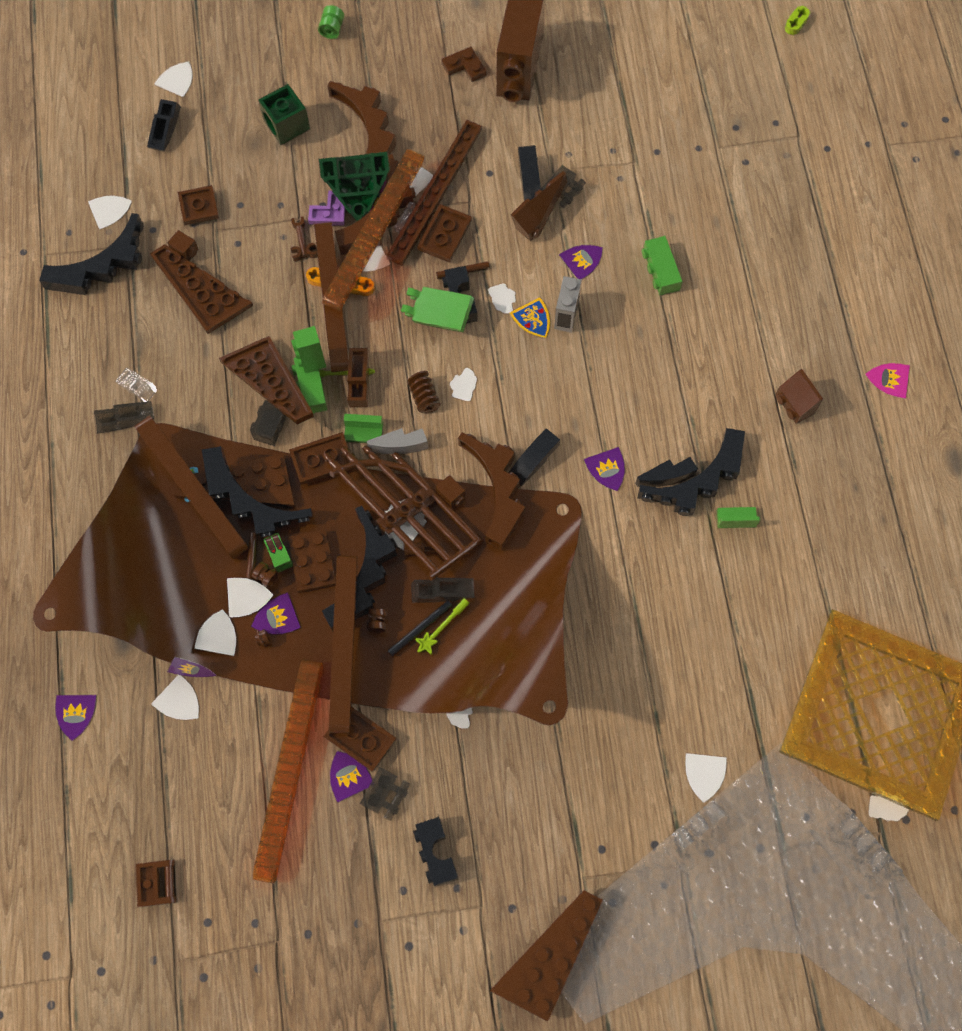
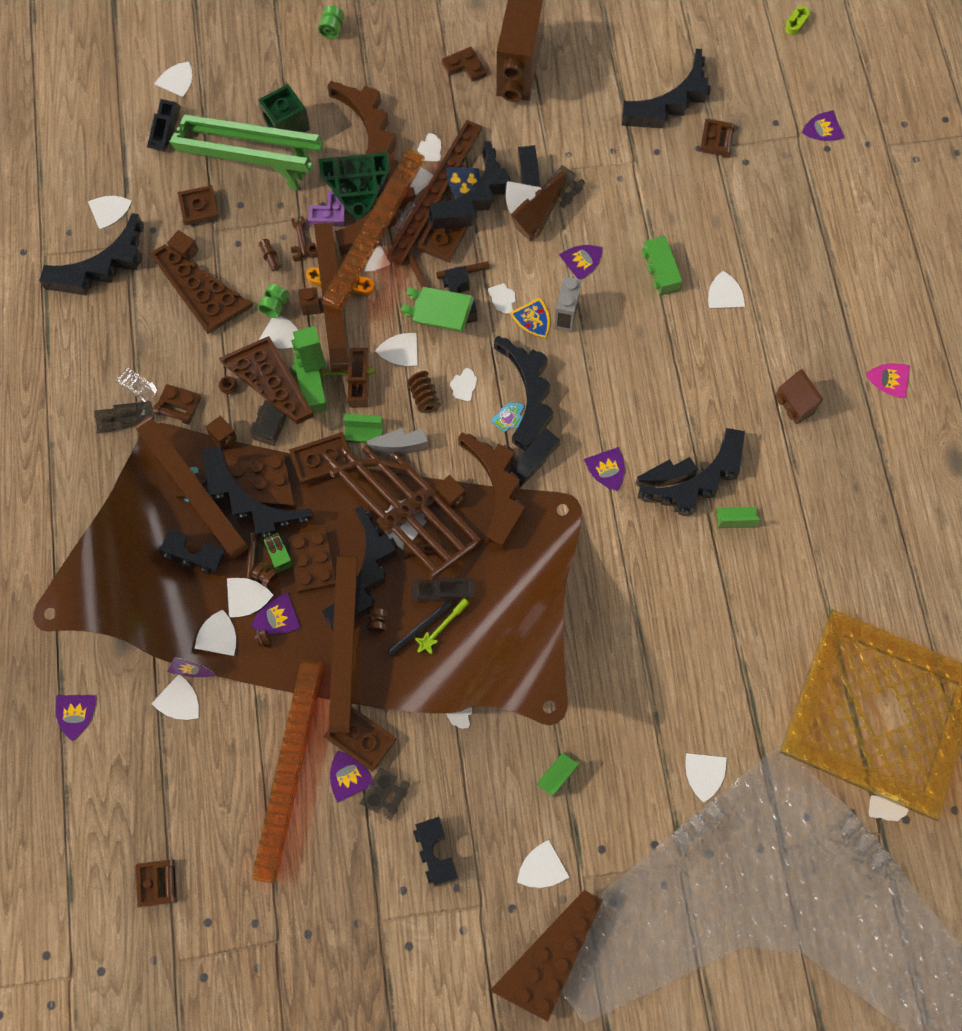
none -> reddish brown plate [153,384,202,425]
none -> black arch [160,529,224,575]
none -> bright green piece [170,114,324,190]
none -> reddish brown brick [206,415,237,449]
none -> reddish brown plate [219,376,238,394]
none -> bright green wheel [257,284,290,318]
none -> reddish brown axle [259,239,281,272]
none -> white sticker [259,315,298,349]
none -> reddish brown brick [298,287,321,316]
none -> white sticker [375,333,418,366]
none -> reddish brown bar [407,255,430,288]
none -> white sticker [417,133,441,161]
none -> black arch [428,141,510,229]
none -> dark blue sticker [446,167,480,198]
none -> sticker [491,402,524,432]
none -> black arch [494,335,553,451]
none -> white sticker [506,181,541,214]
none -> white sticker [517,840,569,888]
none -> bright green panel [537,752,579,798]
none -> black arch [621,49,711,129]
none -> reddish brown plate [700,119,736,158]
none -> white sticker [708,271,745,308]
none -> dark purple sticker [802,110,845,141]

